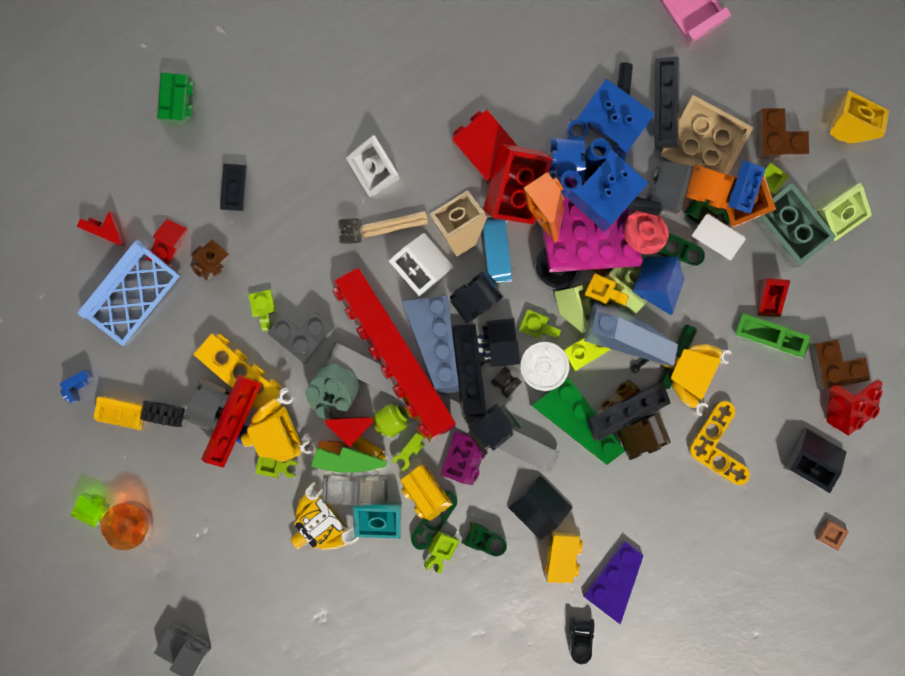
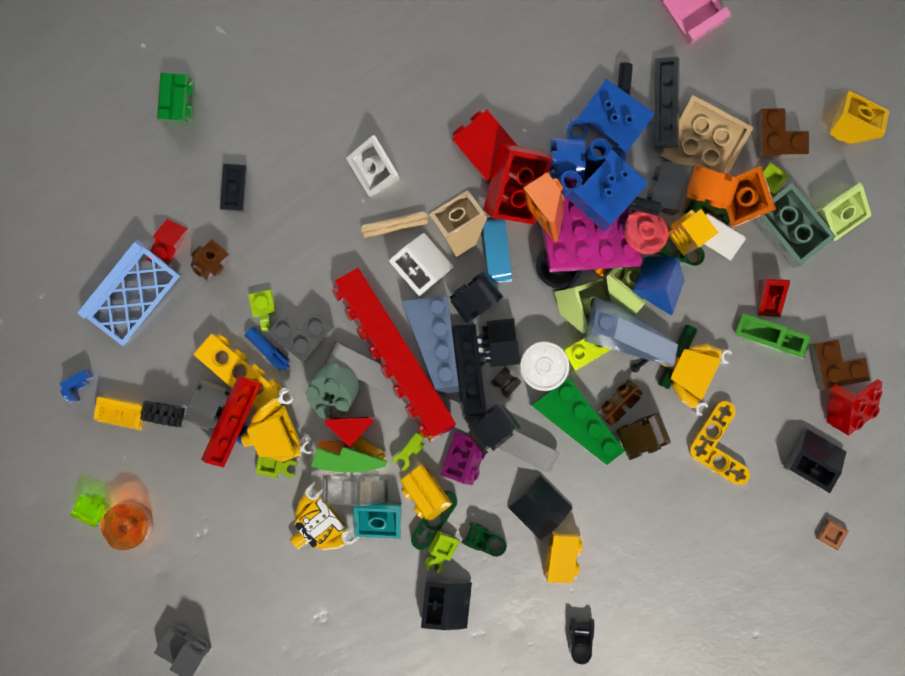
red slope [77,211,126,247] -> none
clear smoke wheel [338,218,362,244] -> none
lime head [374,403,409,437] -> none
lime plate [519,310,561,339] -> none
dark purple wing [583,541,644,625] -> none
yellow plate [585,273,629,306] -> none
black plate [586,382,671,441] -> none
blue bracket [728,161,766,214] -> none
none -> blue piece [244,326,290,372]
none -> black slope [421,577,472,631]
none -> yellow brick [668,209,719,256]

